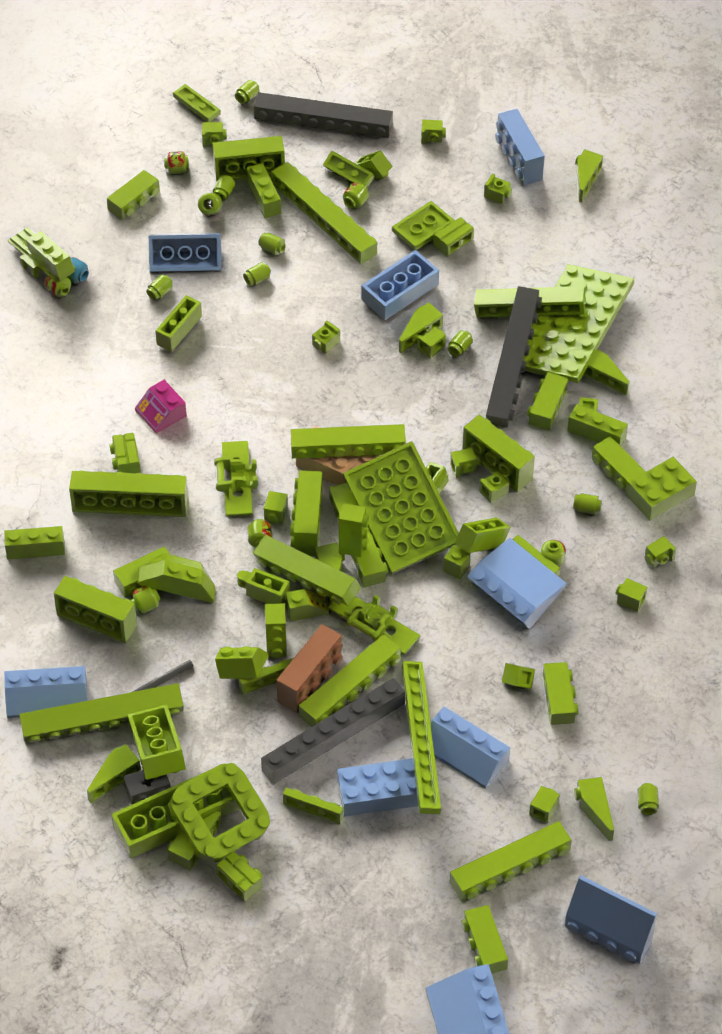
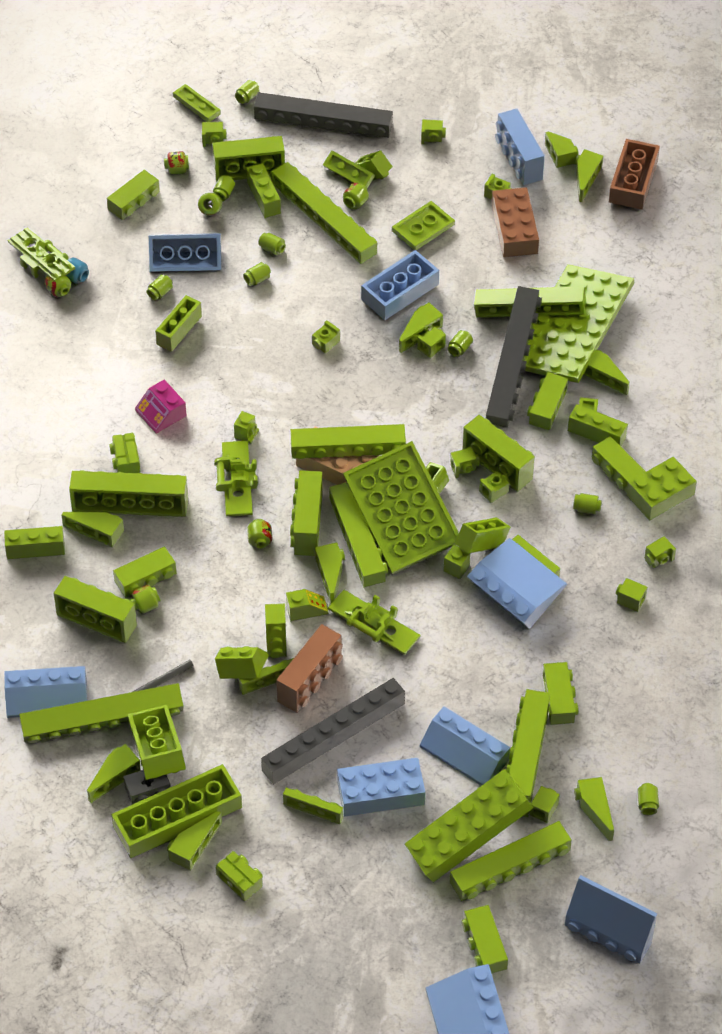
lime brick [26,231,75,281] -> none
lime wedge [138,553,216,603] -> none
lime plate [169,763,270,863] -> none
lime brick [237,568,290,604] -> none
lime brick [253,534,362,606] -> none
lime brick [264,491,288,523] -> none
lime brick [299,634,401,727] -> none
lime brick [338,503,369,557] -> none
lime plate [402,661,441,814] -> none
lime brick [433,217,474,257] -> none
lime panel [502,663,535,689] -> none
lime head [540,540,566,567] -> none
none -> lime slope [61,512,124,547]
none -> lime brick [234,411,259,444]
none -> lime brick [404,769,534,883]
none -> nougat brick [491,187,539,257]
none -> lime brick [506,689,550,817]
none -> lime slope [545,131,579,168]
none -> nougat brick [609,139,660,210]

